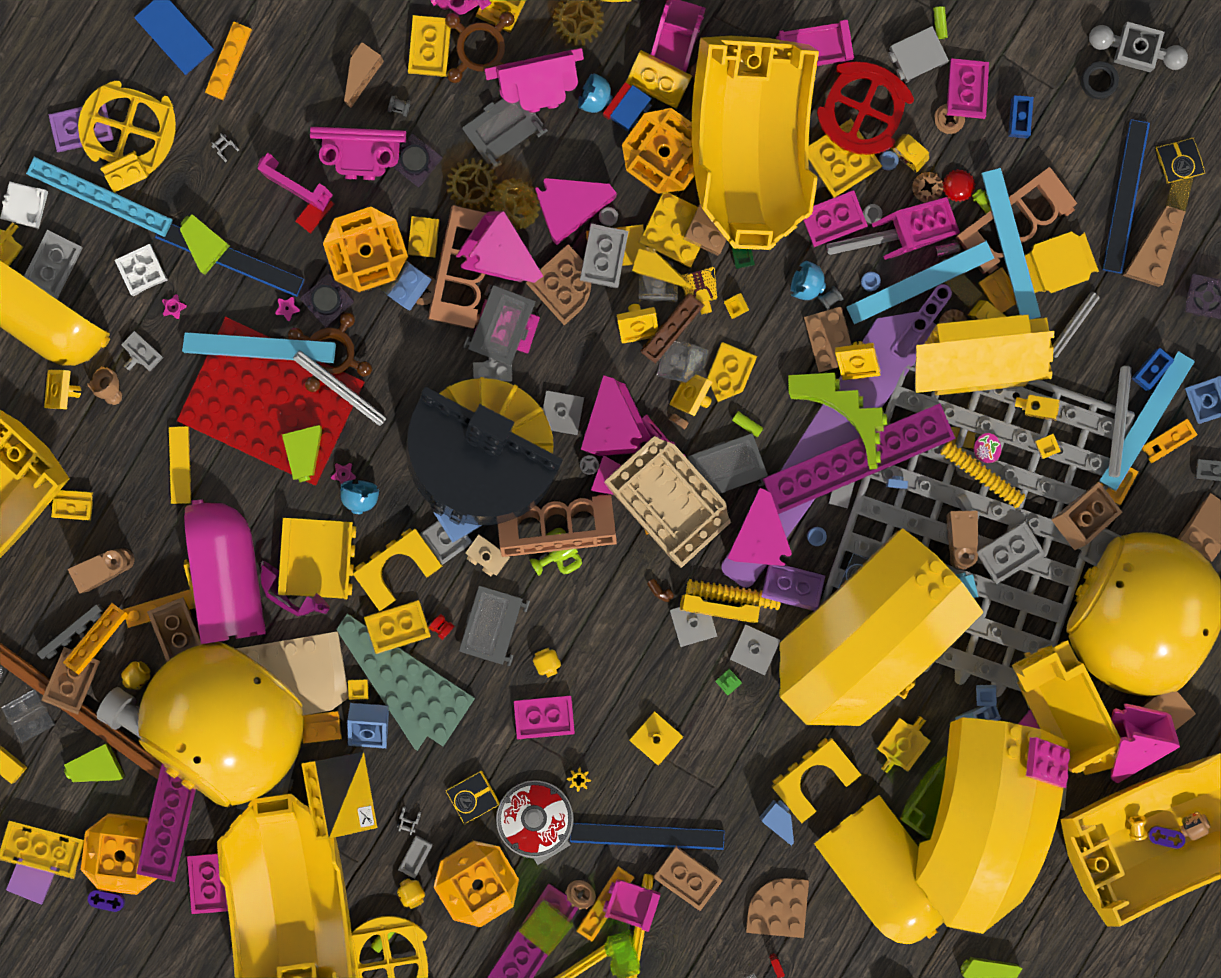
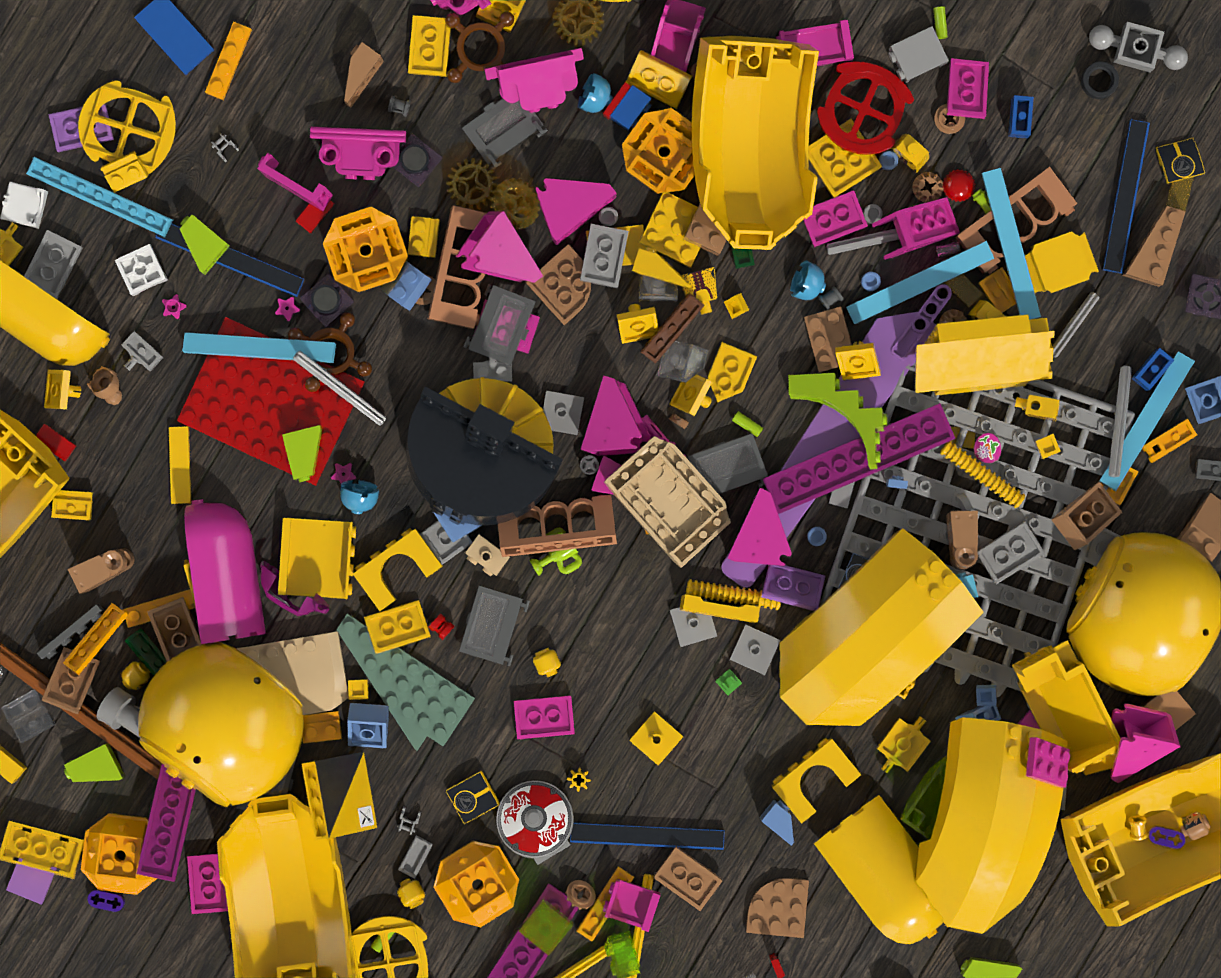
reddish brown arm [647,579,674,602] -> none
none -> red tile [36,424,76,461]
none -> dark green plate [125,628,167,676]

